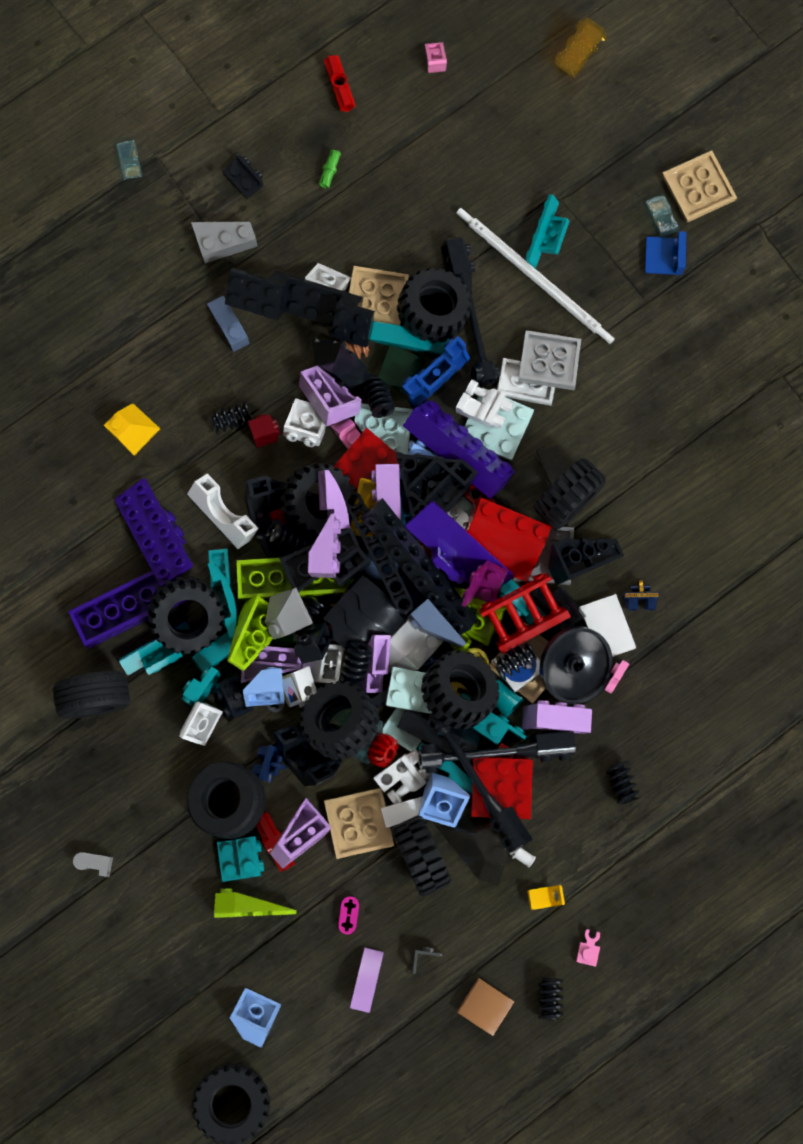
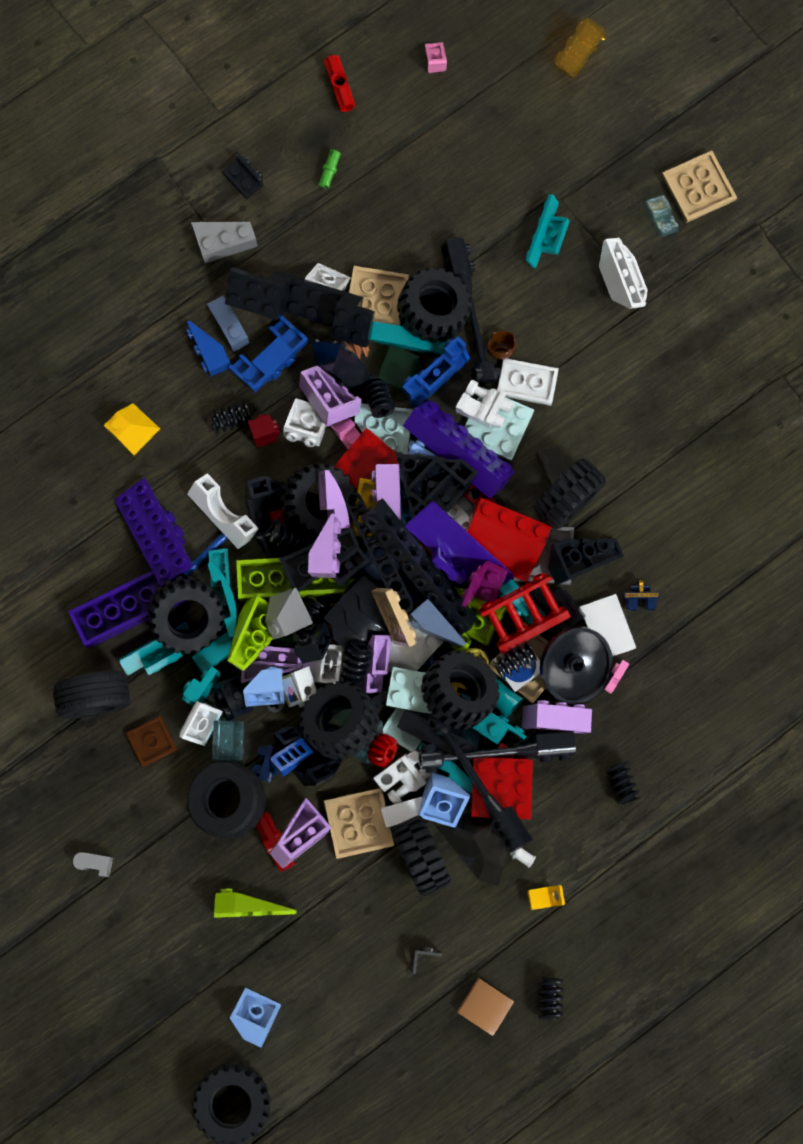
clear light blue slope [116,140,142,180] -> none
teal plate [217,836,265,882] -> none
dark pink beam [339,896,359,934] -> none
lavender slope [350,948,384,1013] -> none
white axle [456,208,615,344] -> none
light grey plate [518,330,581,390] -> none
bright pink plate [576,929,600,967] -> none
blue bracket [645,231,686,275] -> none
none -> reddish brown tile [126,715,178,768]
none -> blue bar [183,533,227,577]
none -> blue slope [186,321,230,377]
none -> clear light blue bracket [212,720,245,761]
none -> blue bracket [228,316,309,393]
none -> blue slope [270,738,314,777]
none -> tan plate [371,588,416,647]
none -> reddish brown hair [487,330,516,360]
none -> white wedge [599,238,648,309]

